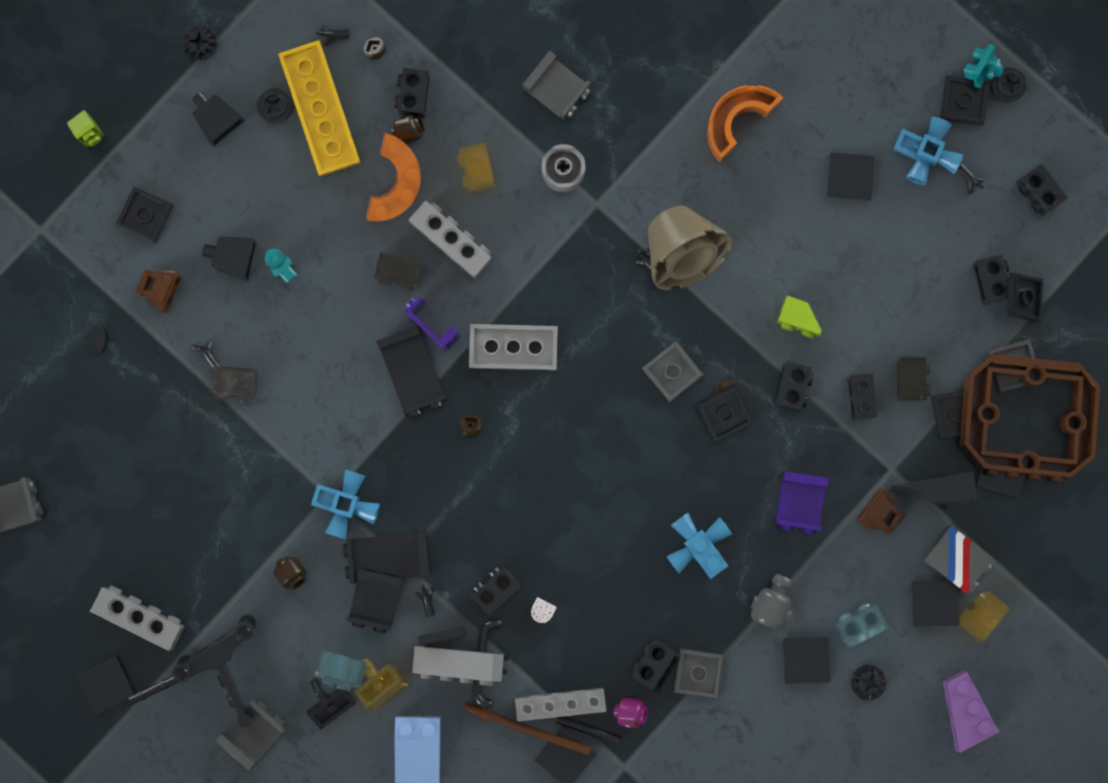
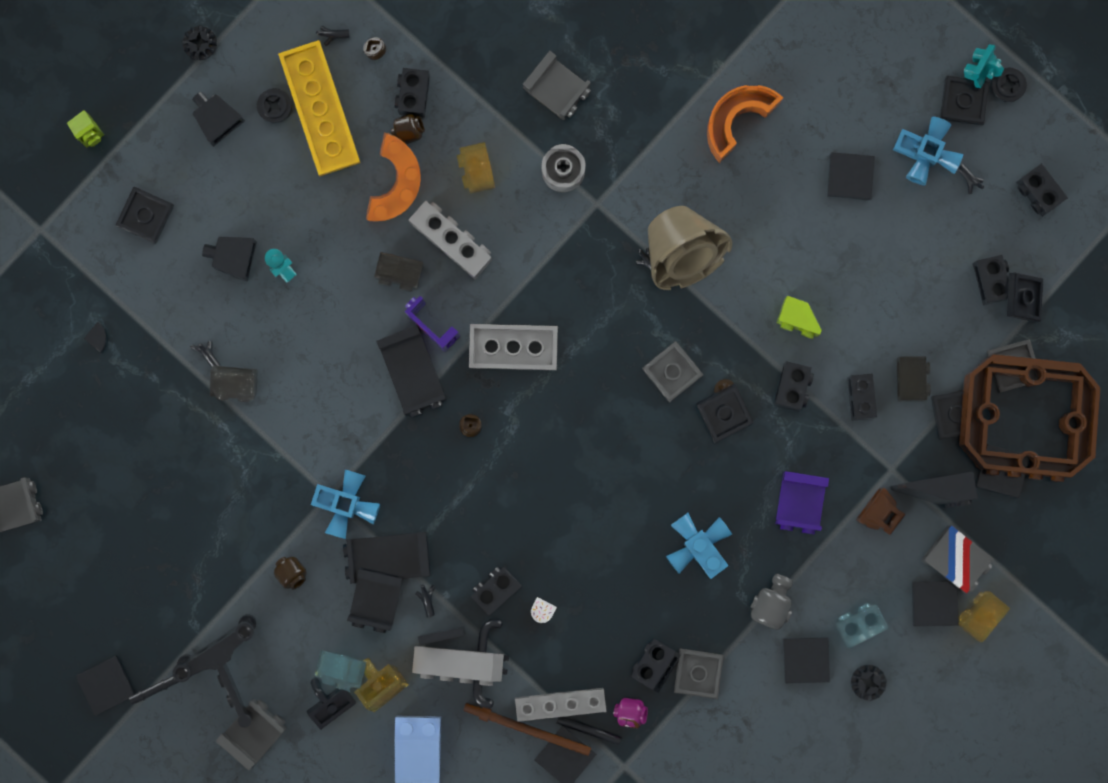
light grey brick [90,585,185,651] -> none
reddish brown piece [136,269,182,313] -> none
medium lavender wedge [943,671,999,753] -> none

